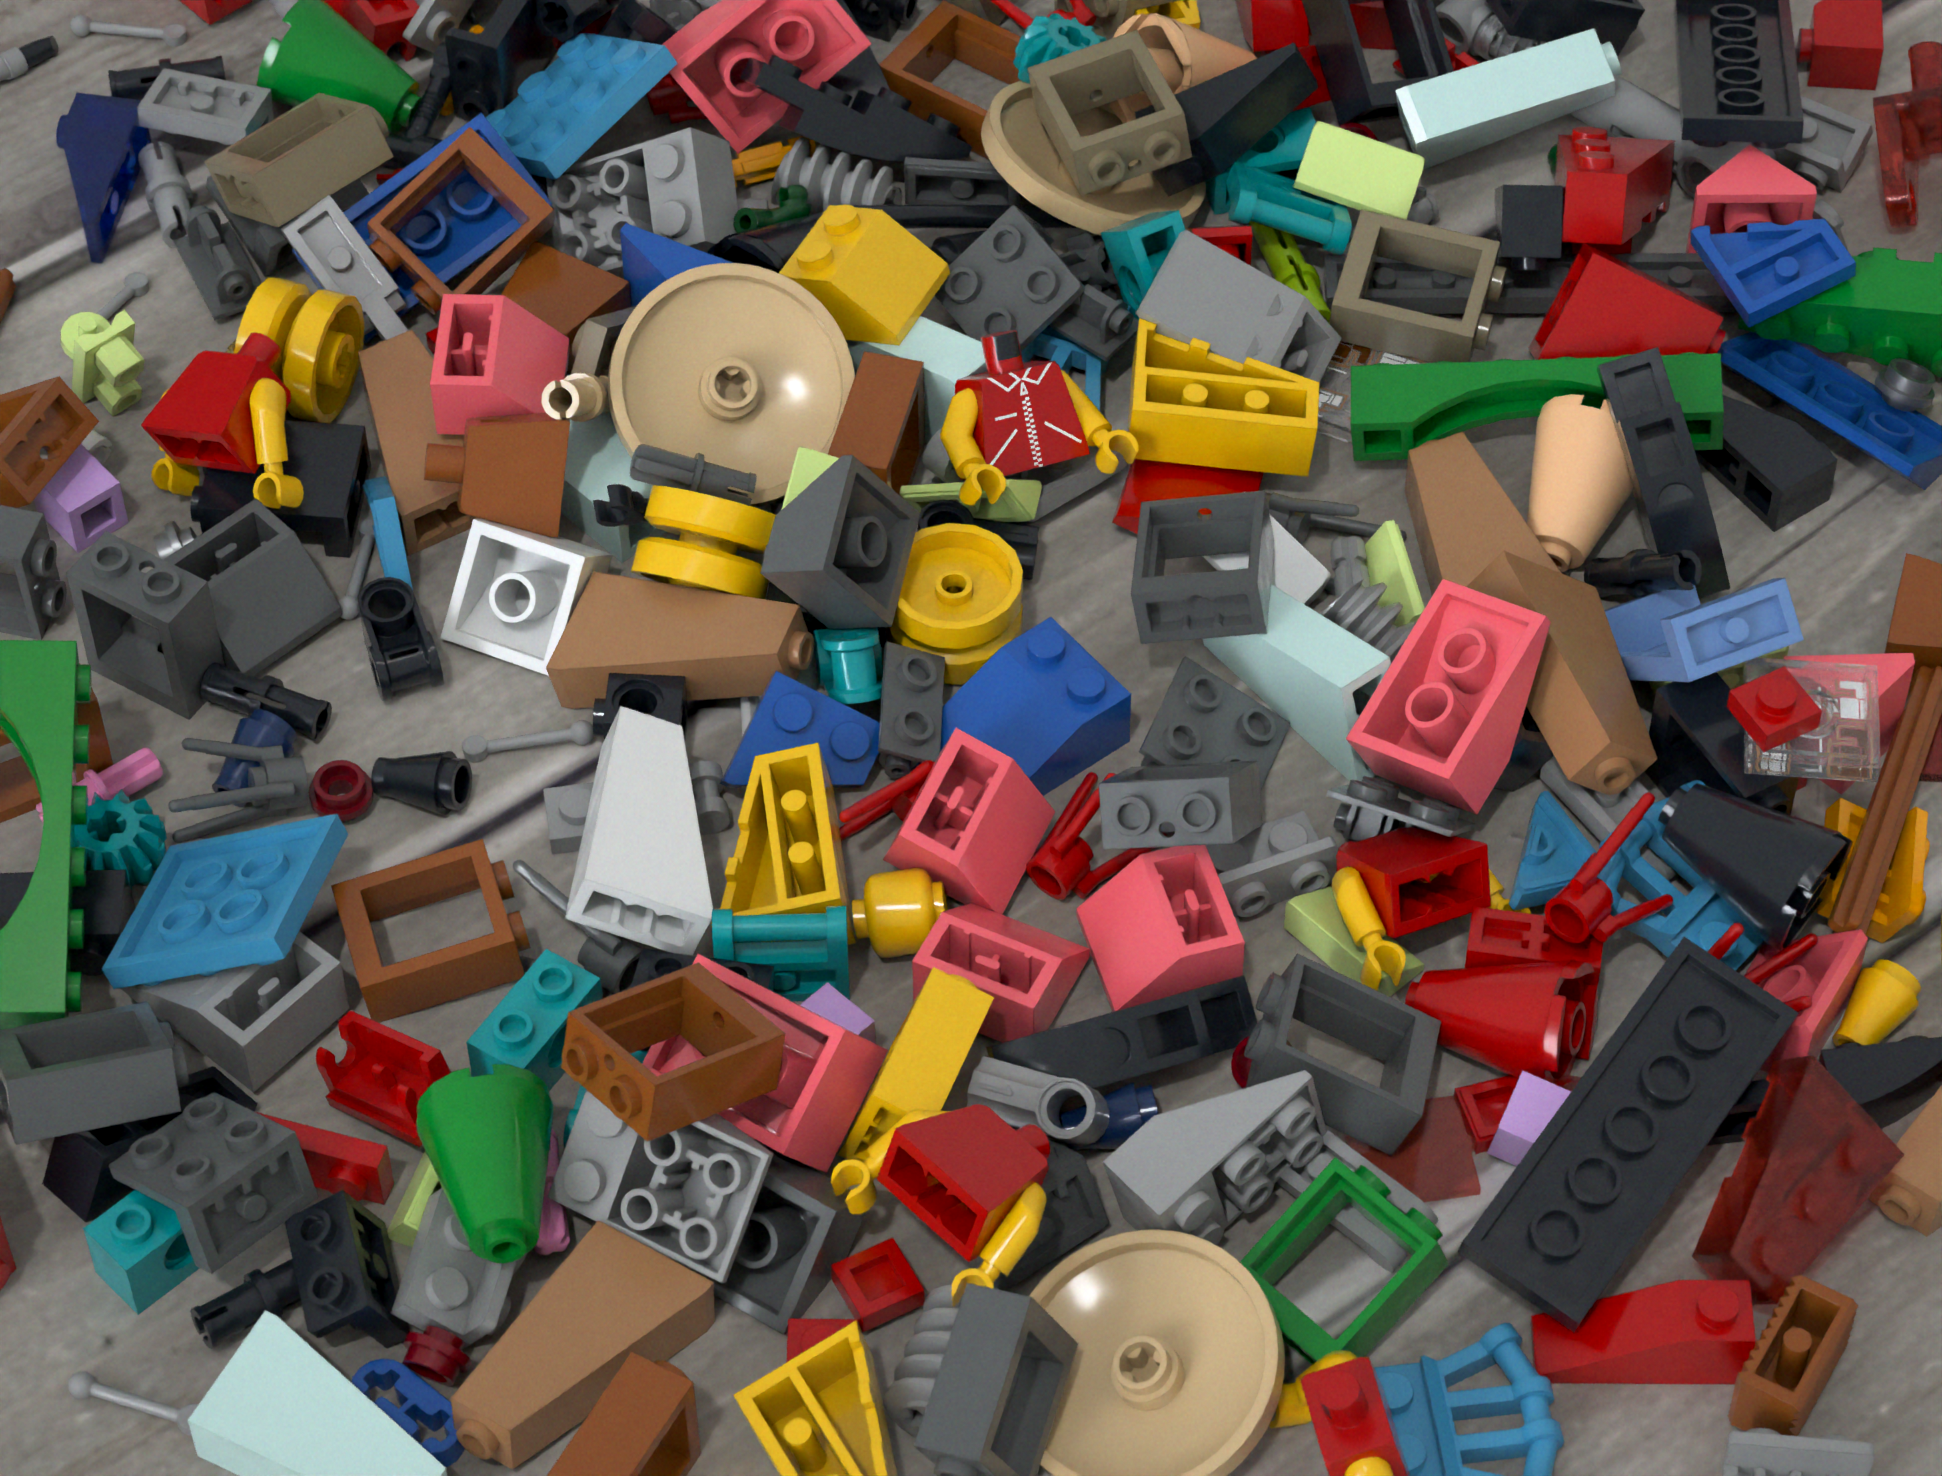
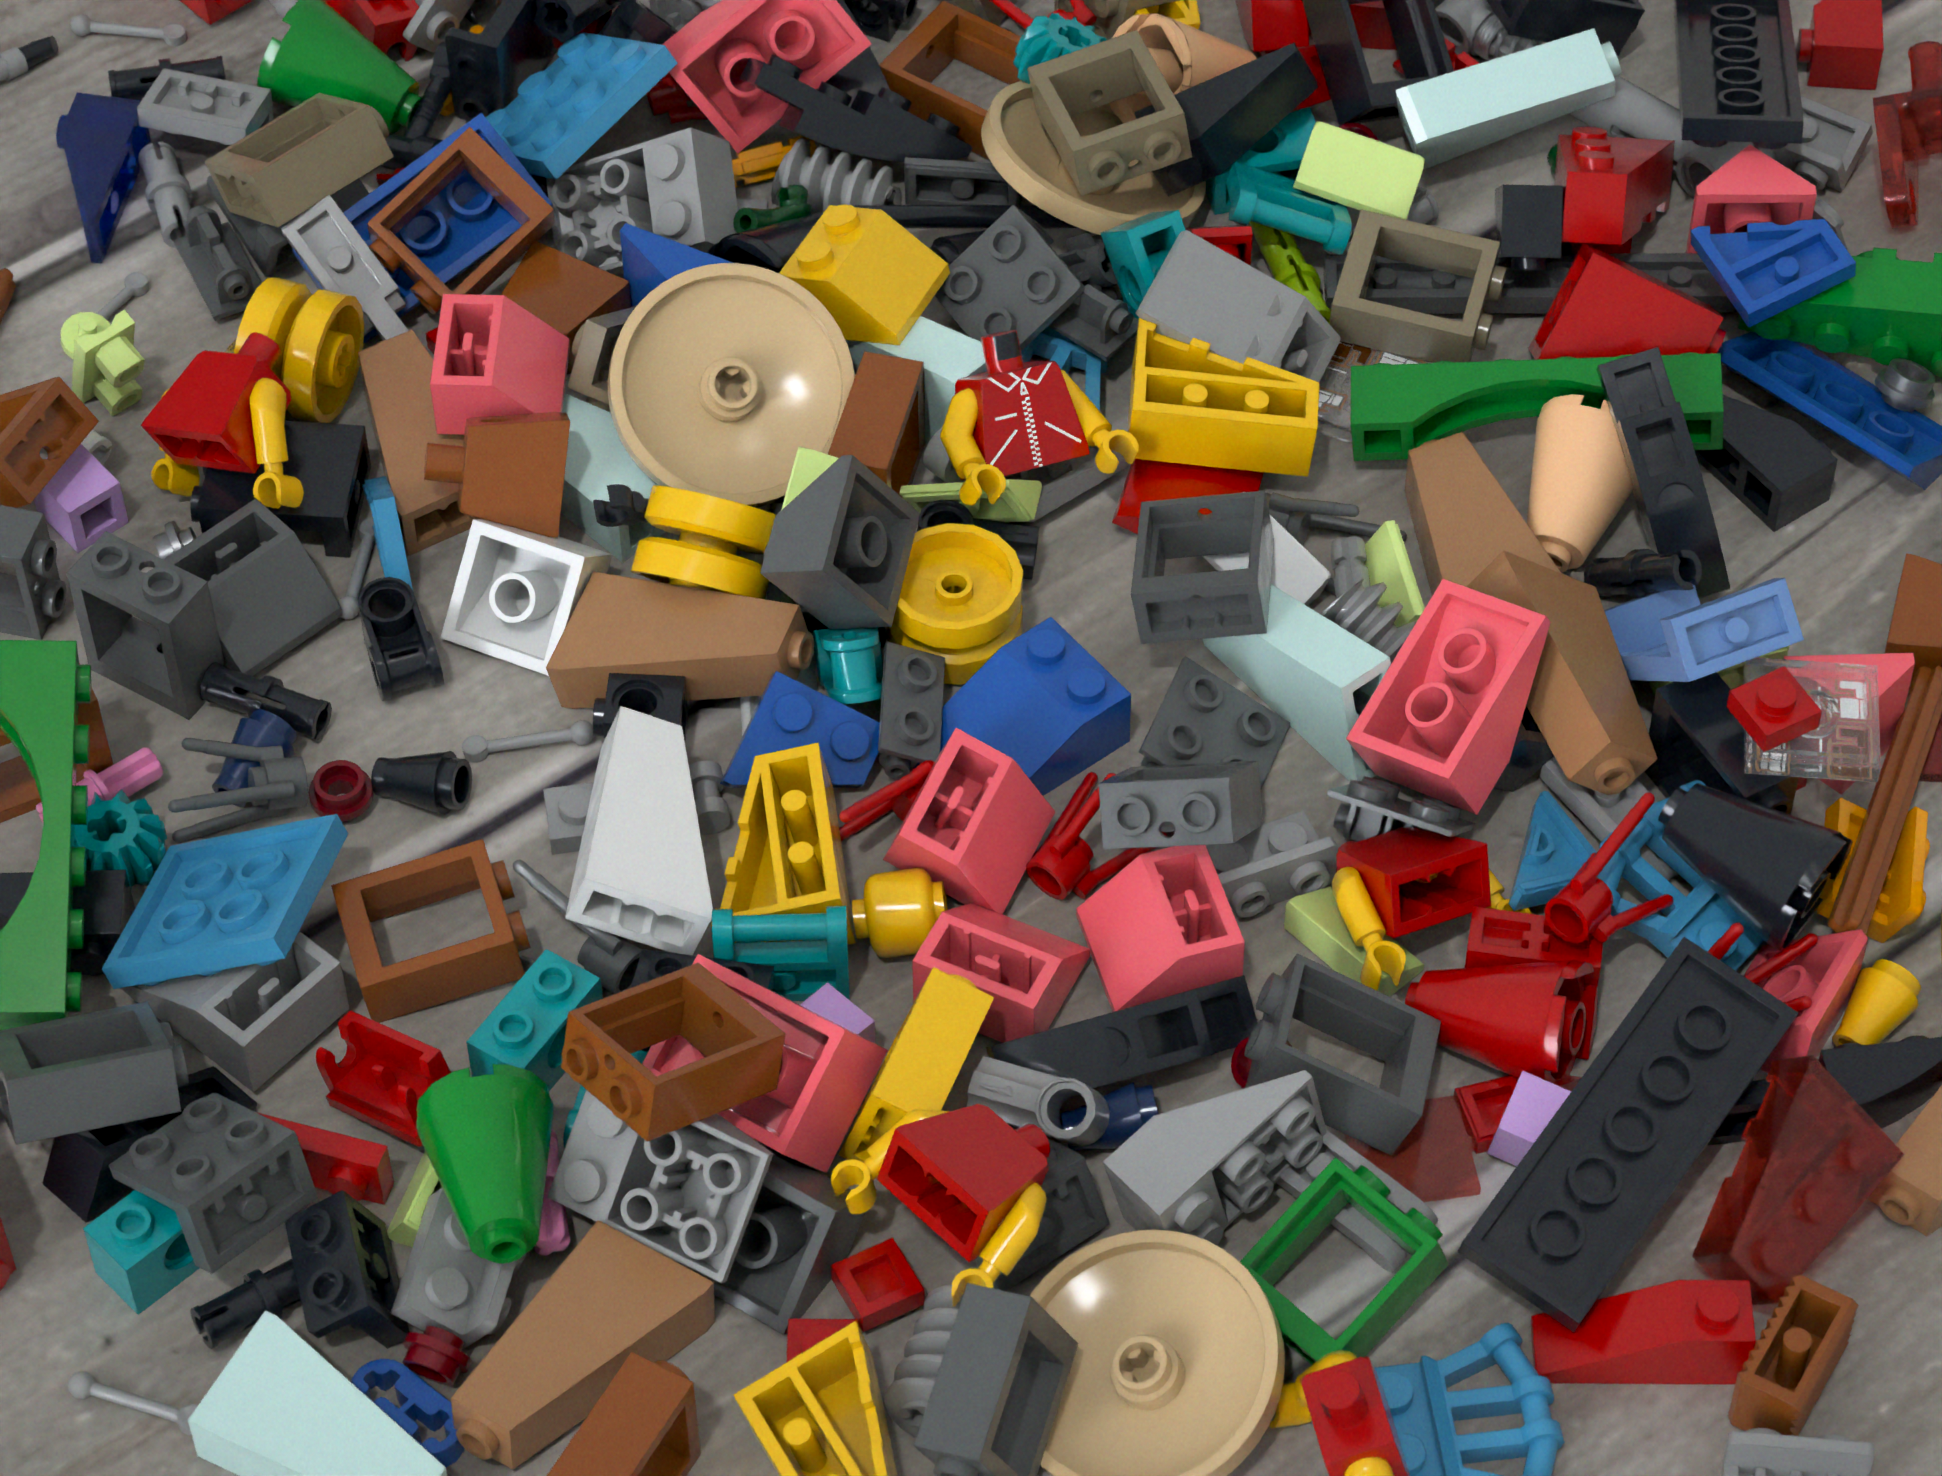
tan pin [541,372,610,422] -> none
dark grey axle [630,444,757,506] -> none

